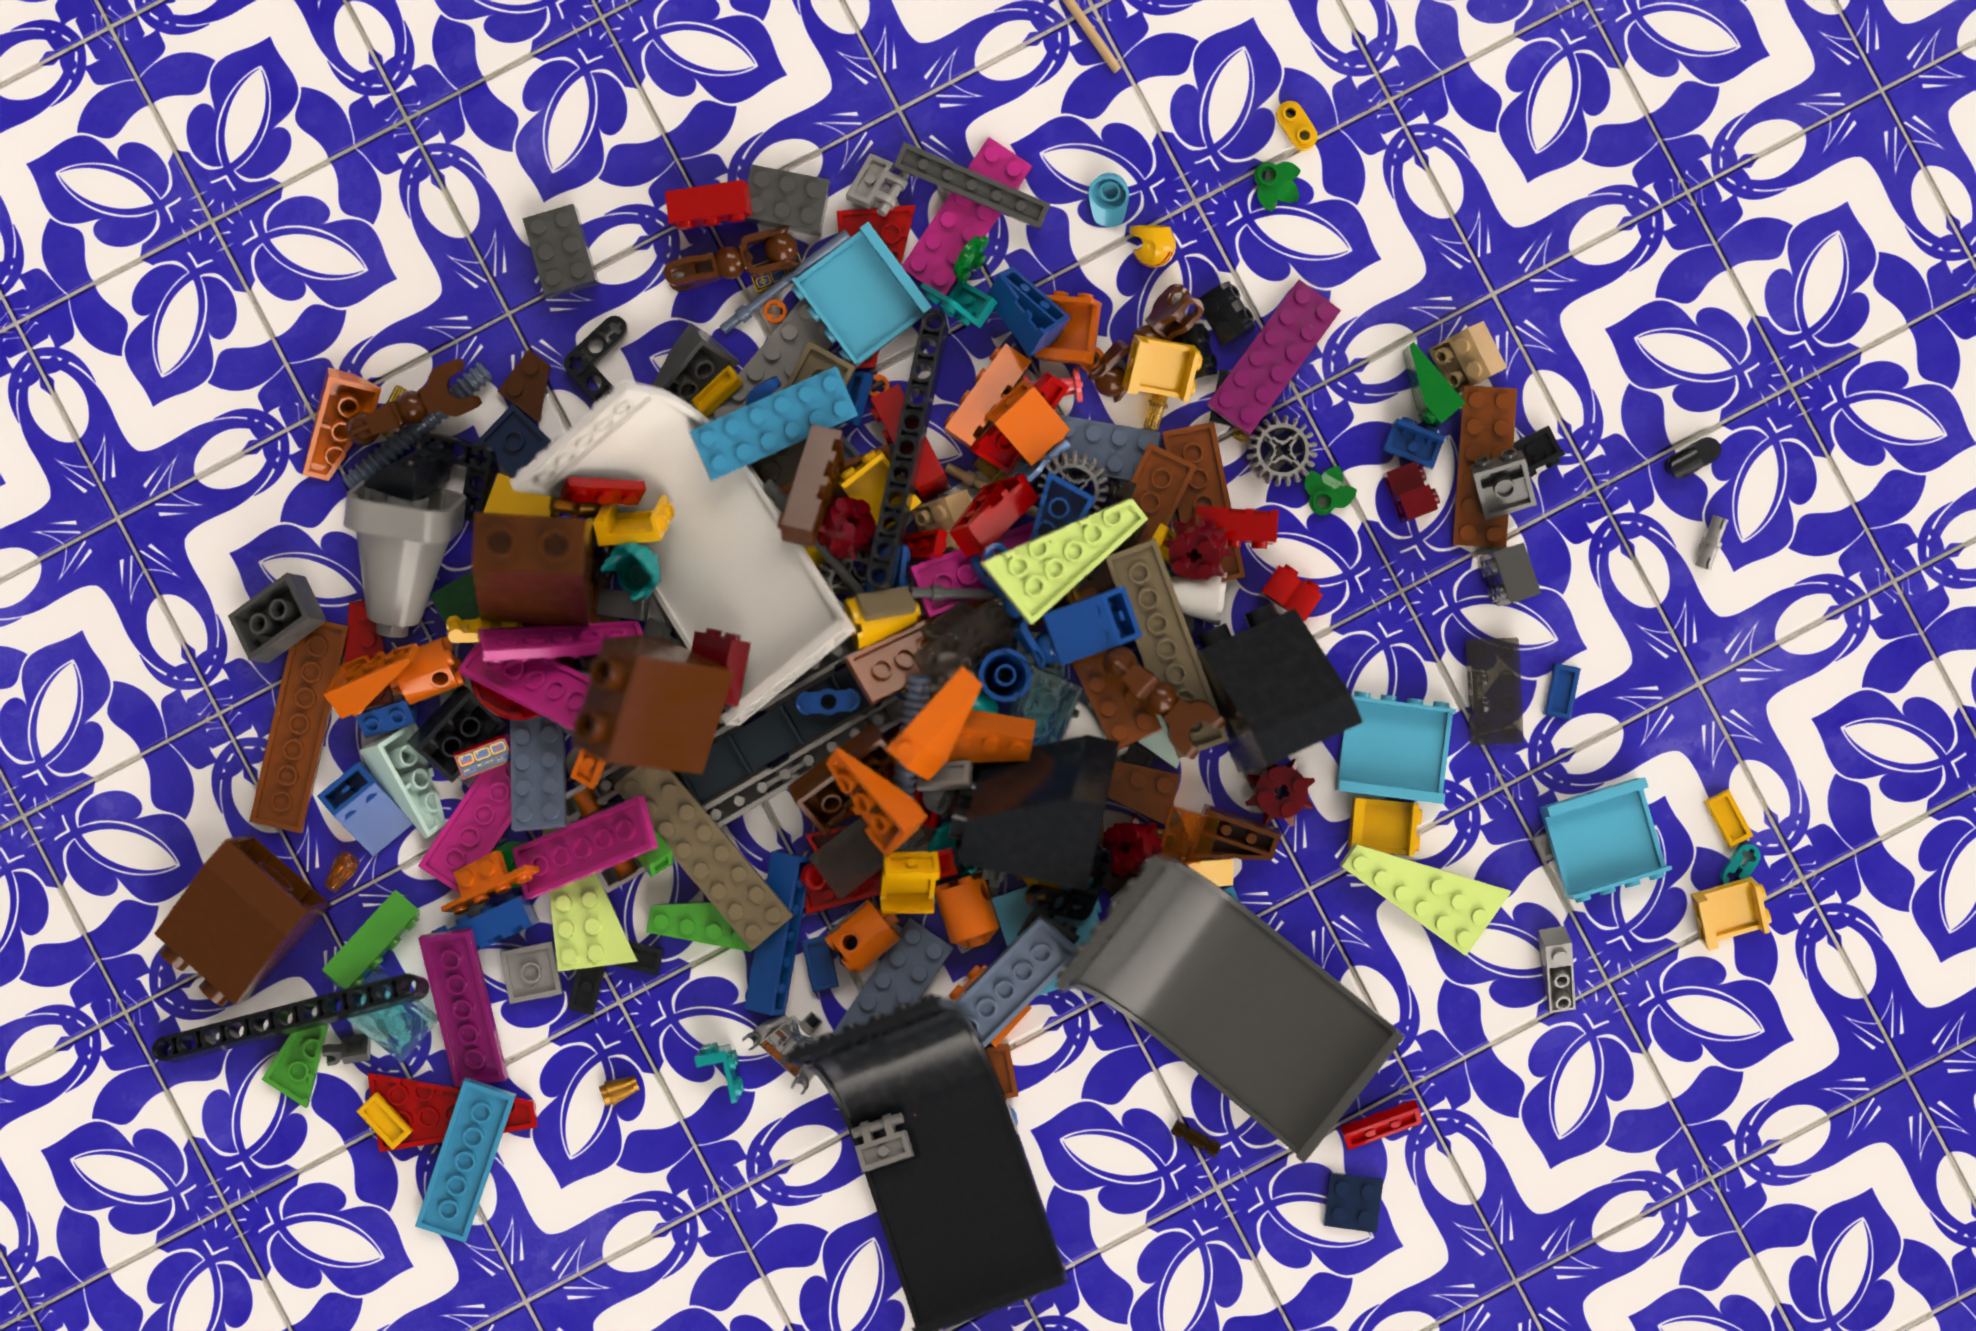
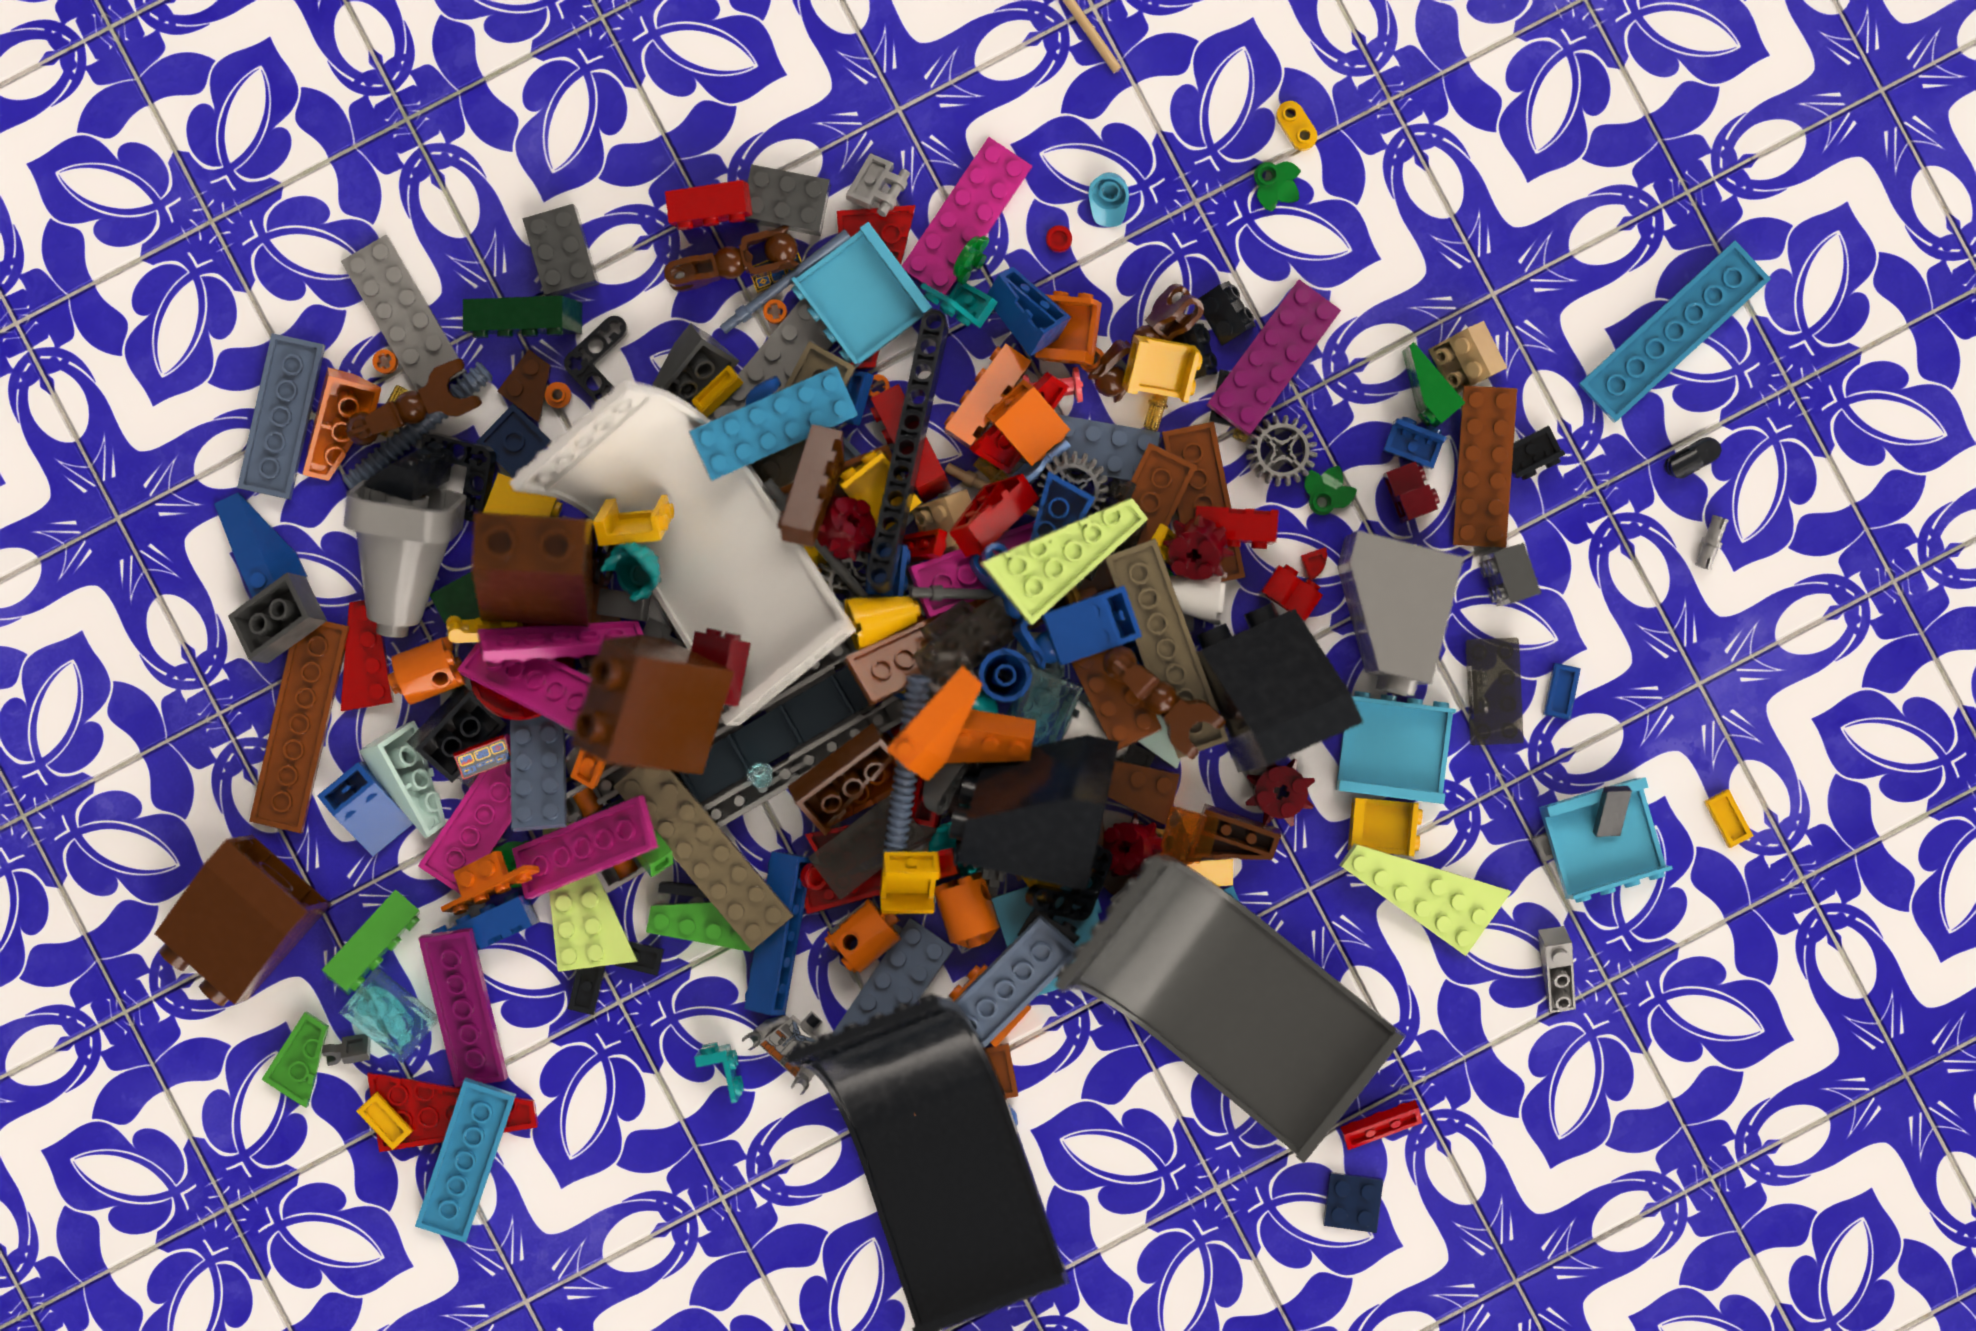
black beam [152,973,429,1063] -> none
orange wedge [323,643,419,719] -> none
clear orange cone [324,851,360,892] -> none
blue bracket [356,699,419,739] -> none
light grey plate [500,941,563,1004] -> none
pearl gold axle [549,497,602,519] -> none
red plate [560,477,646,506] -> none
pearl gold cone [599,1075,640,1106] -> none
blue piece [796,688,860,715] -> none
blue tile [801,934,839,993] -> none
orange wedge [826,747,927,858] -> none
light grey plate [851,1112,914,1172] -> none
dark tan tile [856,586,916,621] -> none
dark grey plate [893,142,1051,230] -> none
light grey tile [916,760,973,792] -> none
yellow helmet [1129,225,1176,268] -> none
dark brown axle [1171,1121,1221,1157] -> none
dark grey plate [1469,448,1537,520] -> none
yellow panel [1690,876,1771,951] -> none
teal beam [1719,844,1761,885] -> none
none -> blue wedge [214,493,308,598]
none -> sand blue plate [237,333,326,500]
none -> light grey plate [341,235,467,391]
none -> orange bush [372,349,398,374]
none -> dark green wedge [463,296,582,338]
none -> orange plate [545,382,572,409]
none -> black tile [658,881,707,898]
none -> clear light blue plate [747,762,773,788]
none -> red tile [1046,225,1072,253]
none -> red tile [1300,547,1327,580]
none -> light grey slope [1337,531,1464,697]
none -> dark azure plate [1578,240,1771,423]
none -> tile [1593,786,1632,837]

